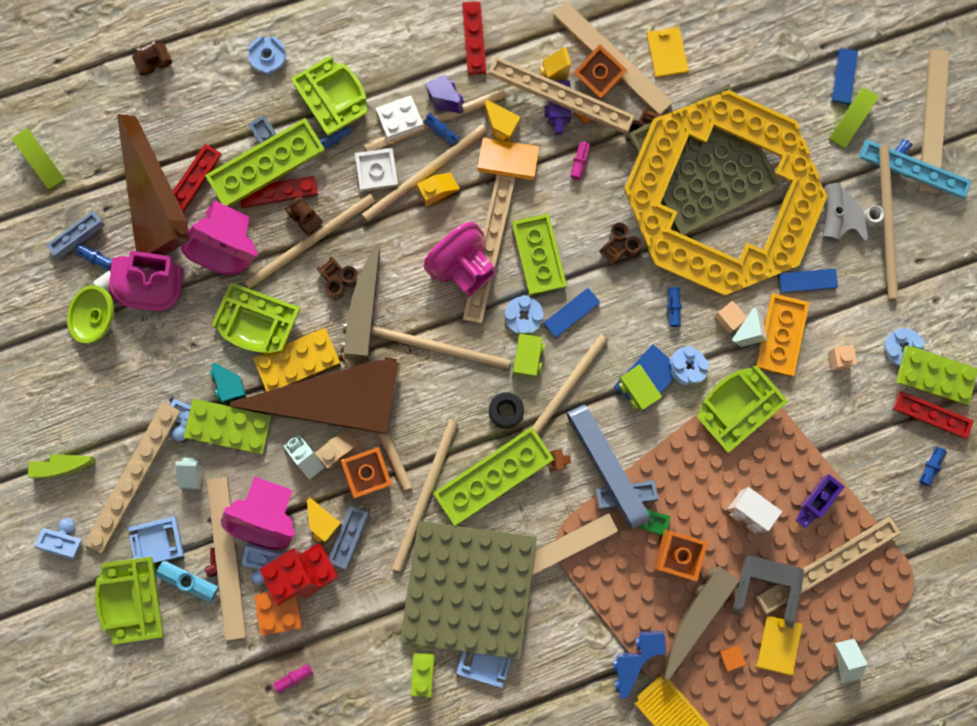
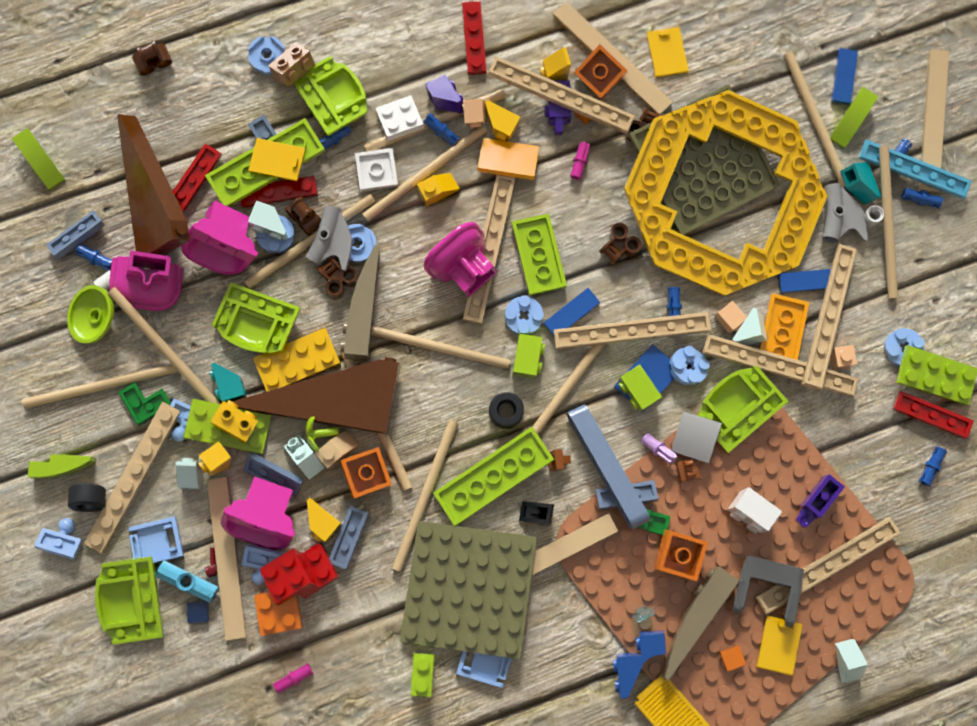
none -> tan piece [22,364,179,409]
none -> black tyre [68,483,106,512]
none -> tan piece [108,287,221,405]
none -> green tile [118,382,171,426]
none -> dark blue tile [187,601,209,623]
none -> yellow slope [198,442,231,476]
none -> yellow brick [210,400,258,443]
none -> sand blue plate [243,452,304,498]
none -> yellow container [248,138,306,182]
none -> light aqua slope [248,201,288,240]
none -> light blue plate [255,215,295,254]
none -> medium nougat brick [268,43,316,88]
none -> light grey pin [305,206,353,271]
none -> lime plant [306,417,339,451]
none -> light blue plate [348,224,377,263]
none -> light nougat brick [463,99,486,128]
none -> black slope [519,501,554,526]
none -> tan tile [554,312,711,350]
none -> clear light blue plate [632,605,656,623]
none -> lavender axle [641,433,677,464]
none -> light grey slope [671,412,722,463]
none -> dark orange tile [676,459,701,482]
none -> tan tile [702,334,859,398]
none -> tan piece [784,51,846,189]
none -> tan tile [801,244,857,391]
none -> teal slope [840,162,881,205]
none -> blue pin [901,187,943,209]

